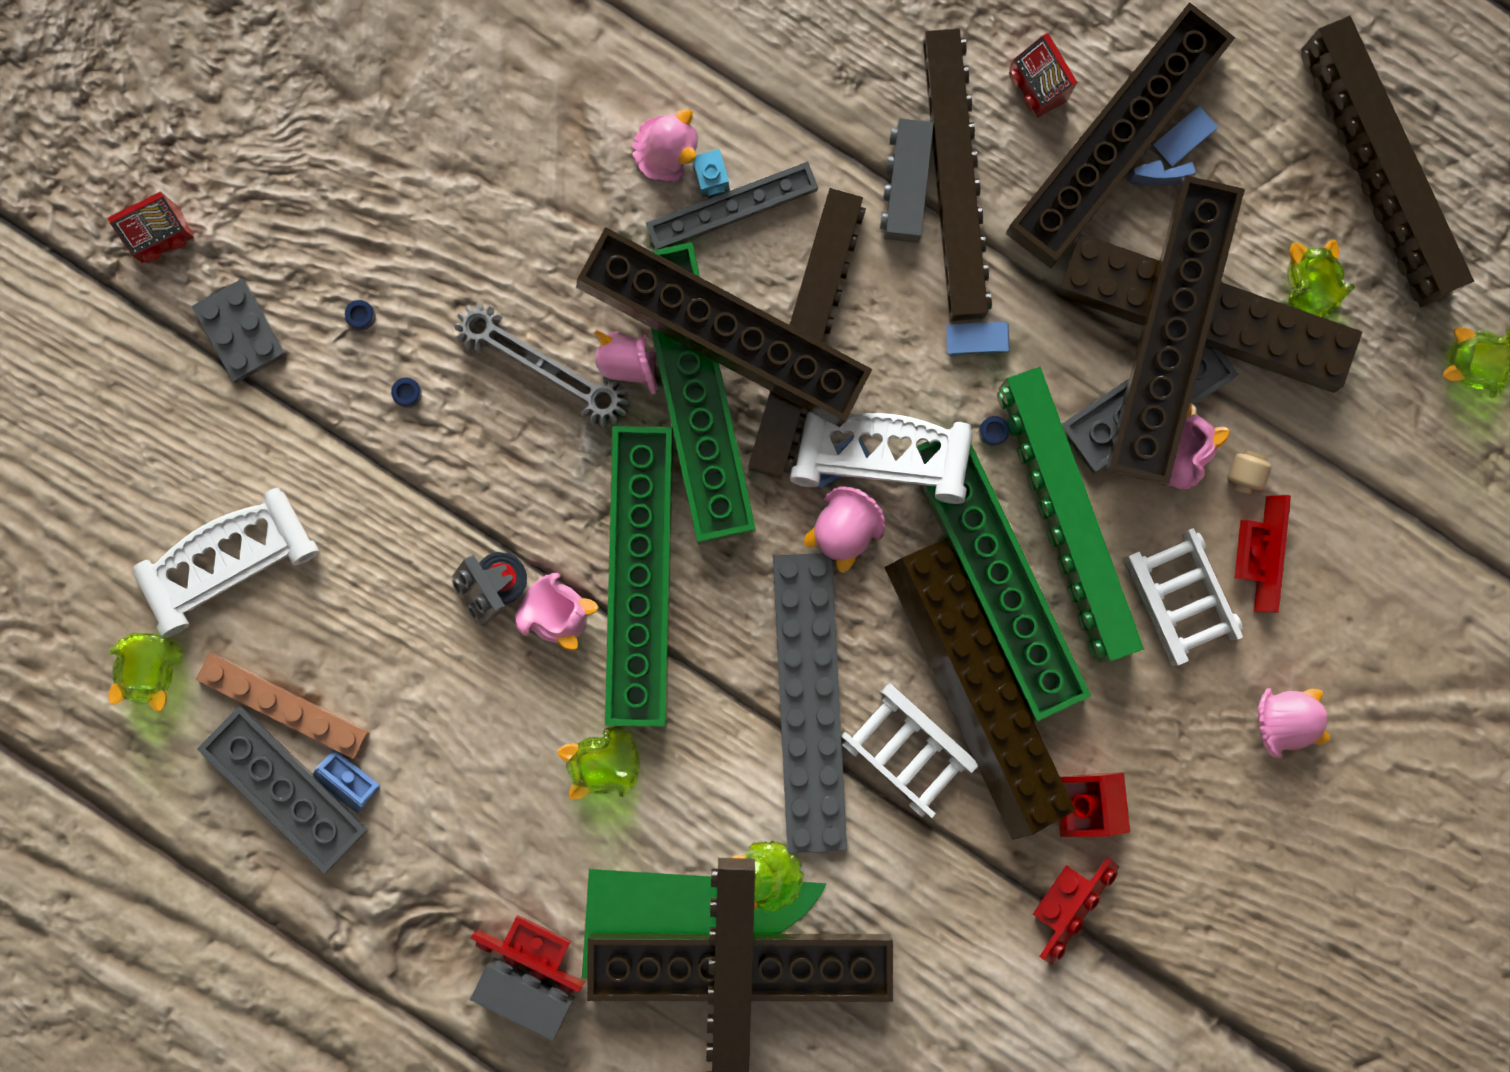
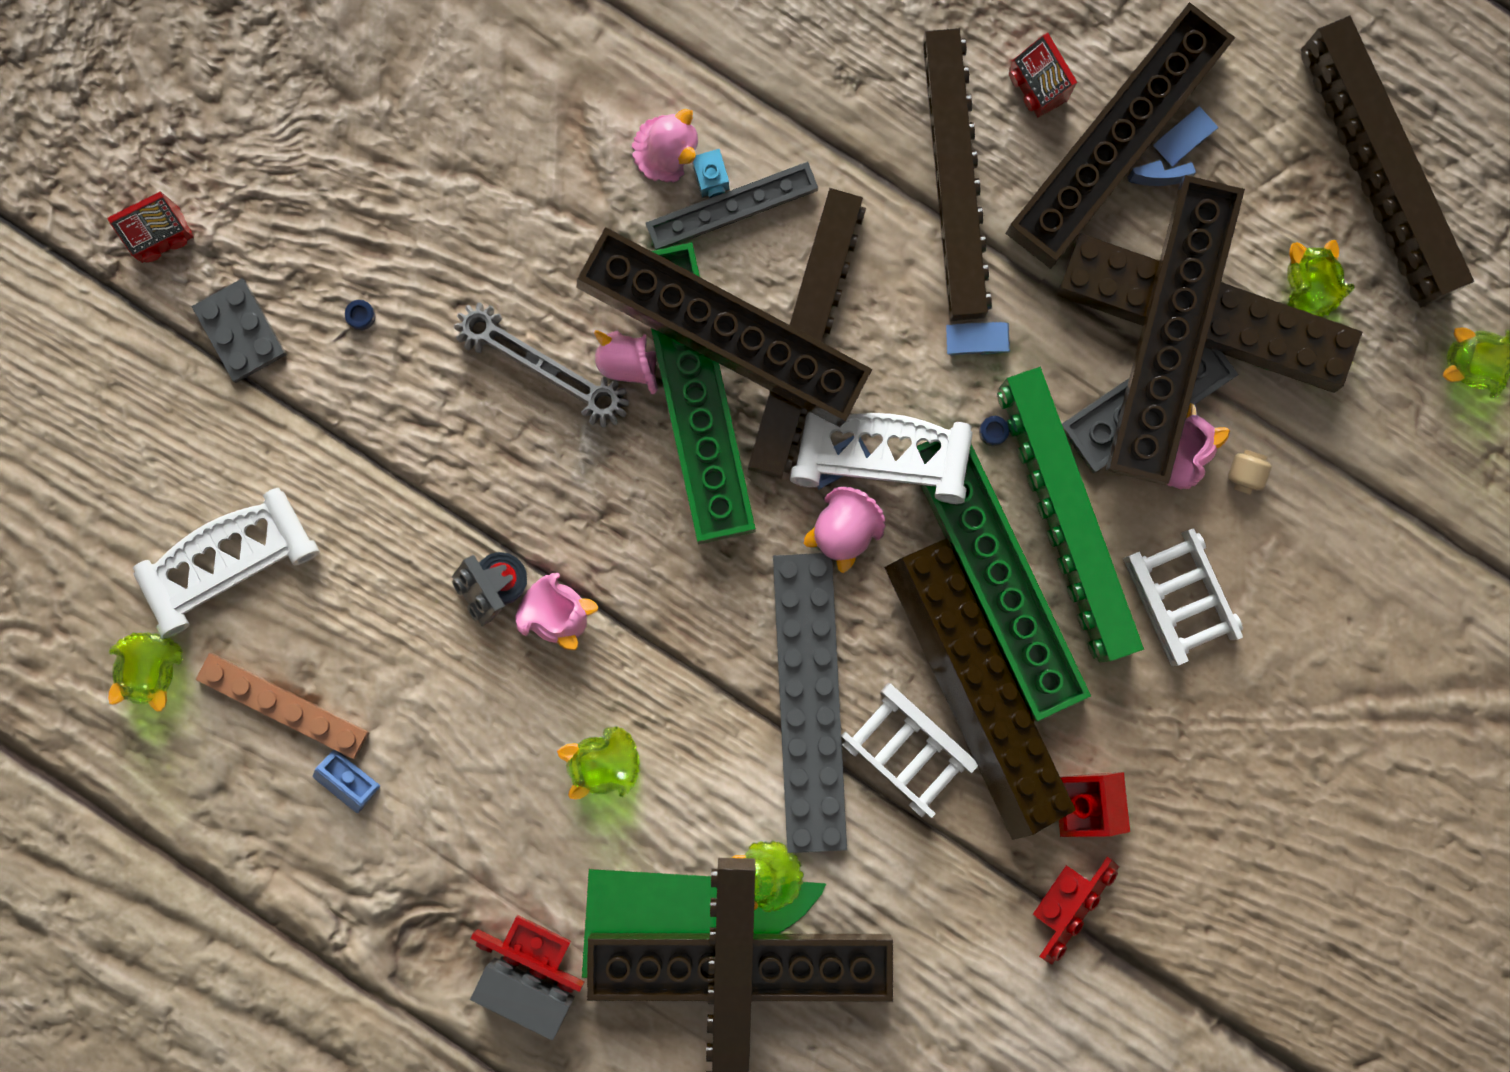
dark grey plate [197,706,369,874] -> none
dark blue tile [391,377,422,408] -> none
green brick [605,426,673,726] -> none
dark grey brick [880,118,934,243] -> none
red bracket [1234,495,1291,613] -> none
bright pink hair [1257,688,1330,759] -> none

